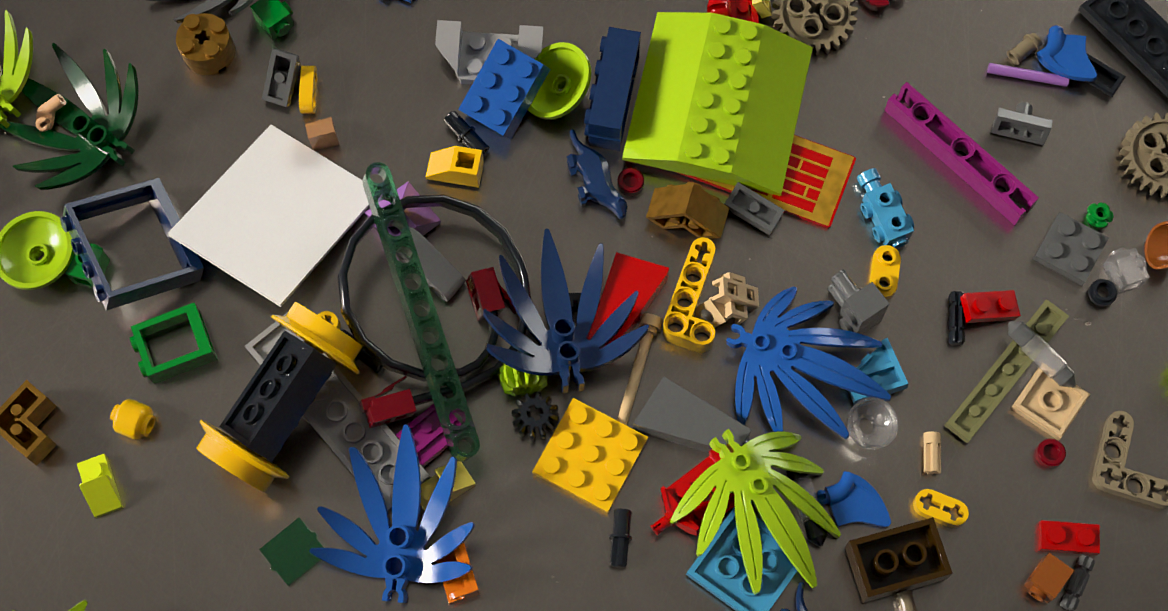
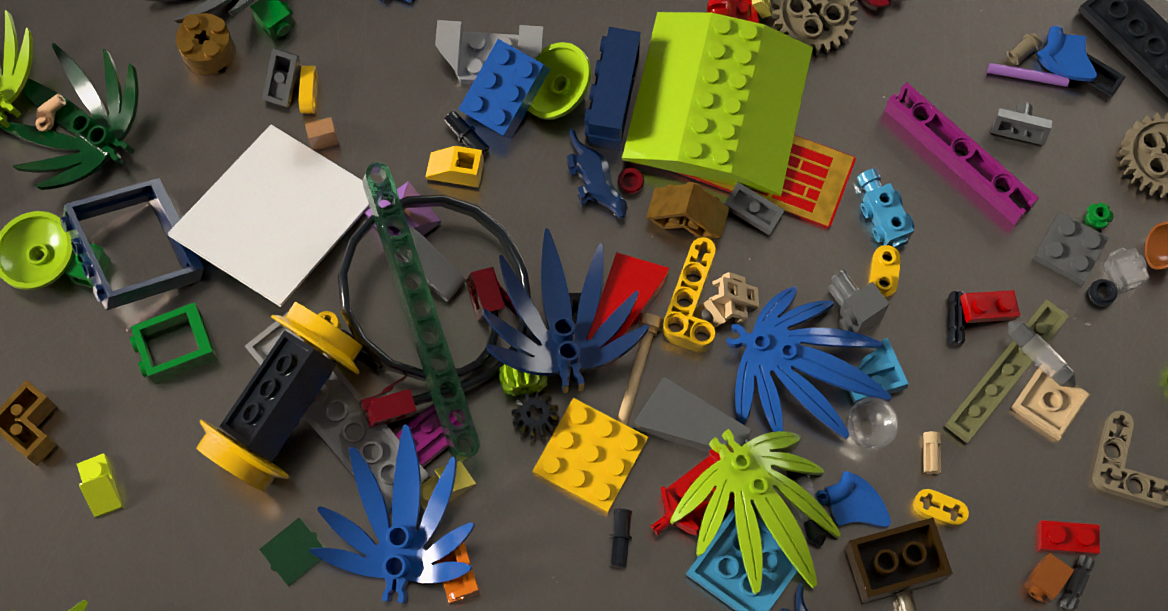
yellow head [110,399,156,440] -> none
dark red tile [1035,438,1066,469] -> none

